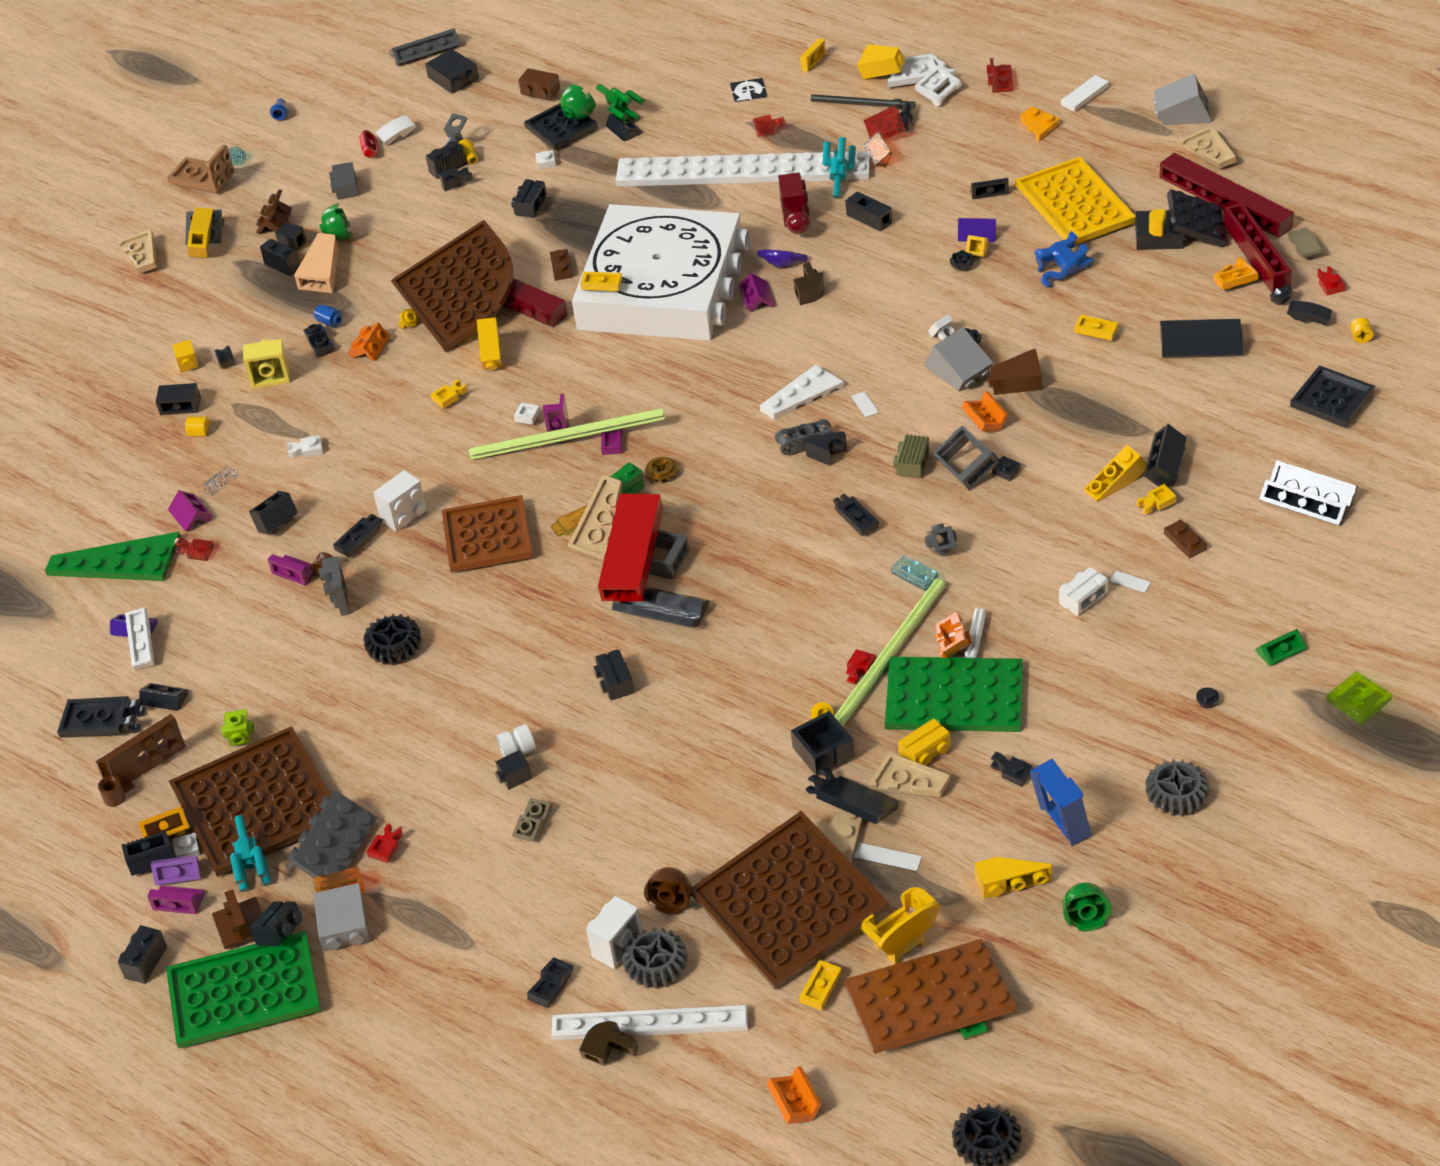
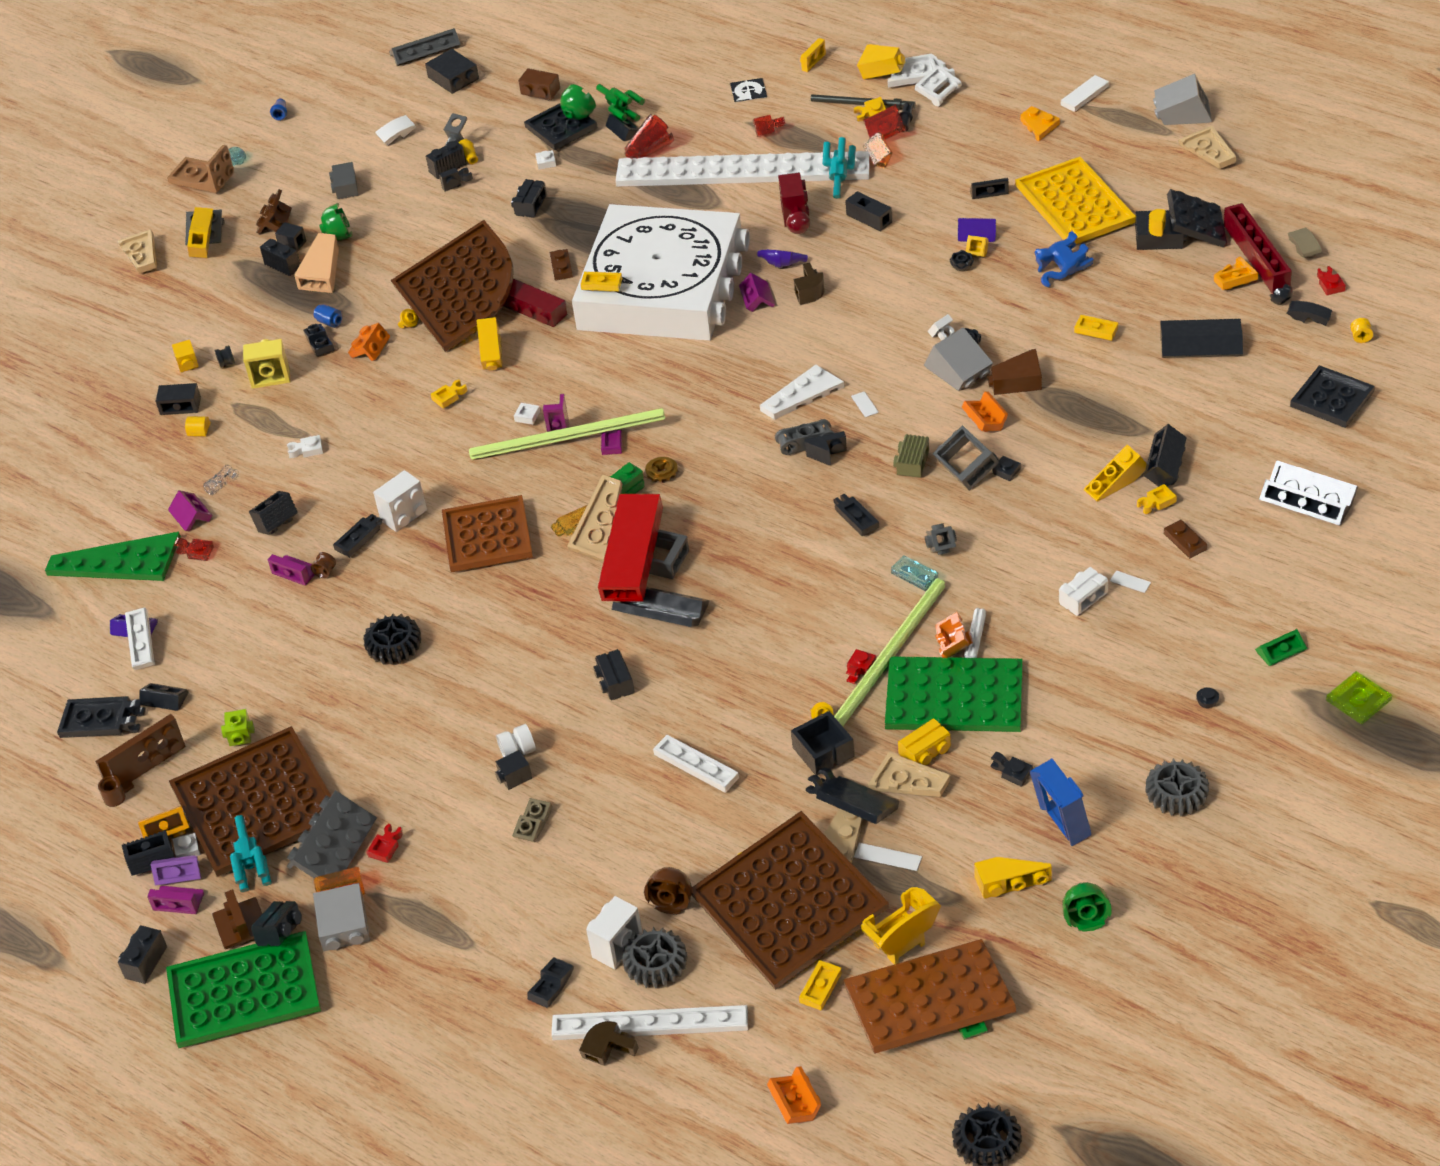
dark grey plate [319,556,350,616] -> none
red plate [359,130,380,158] -> none
clear red bracket [986,58,1013,93] -> none
dark red brick [1159,152,1294,238] -> none
none -> clear red cone [624,114,674,159]
none -> white plate [653,735,739,793]
none -> yellow plate [853,97,887,122]

